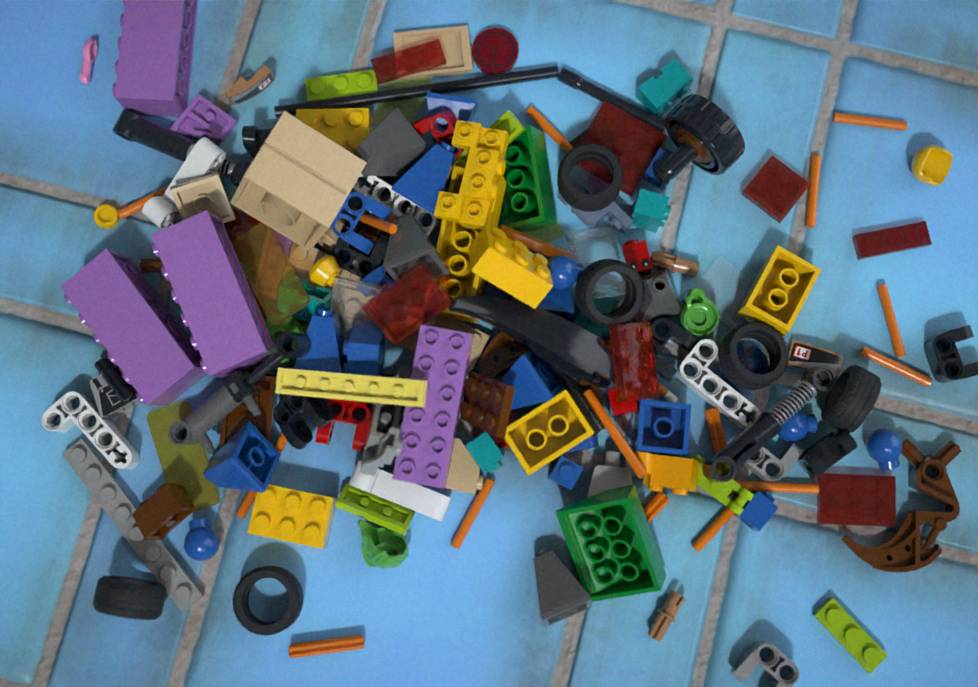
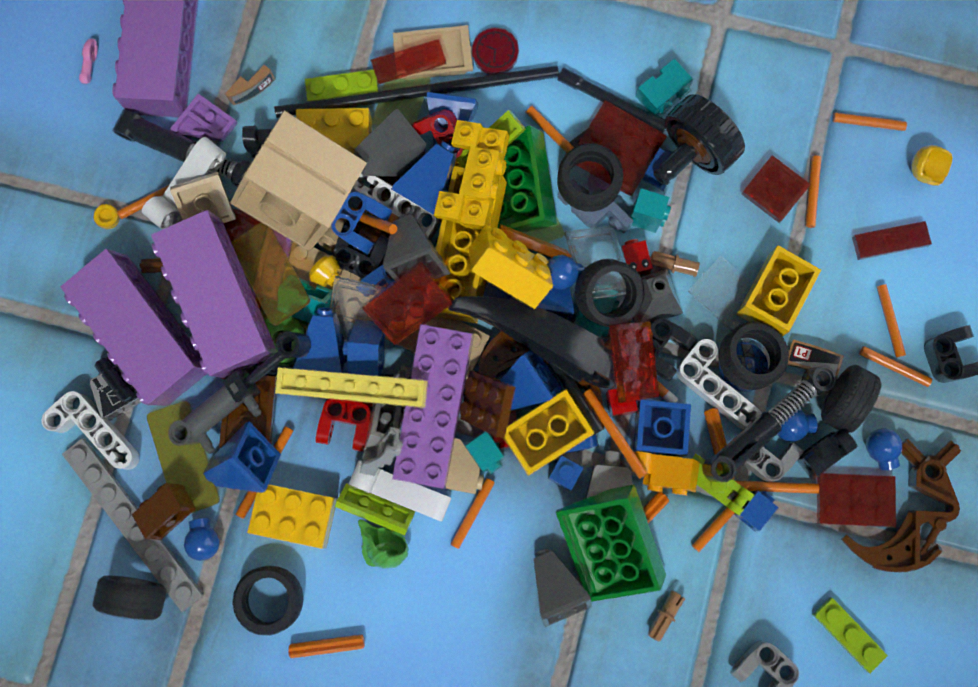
black piece [273,394,334,449] -> none
bright green hair [680,288,720,337] -> none

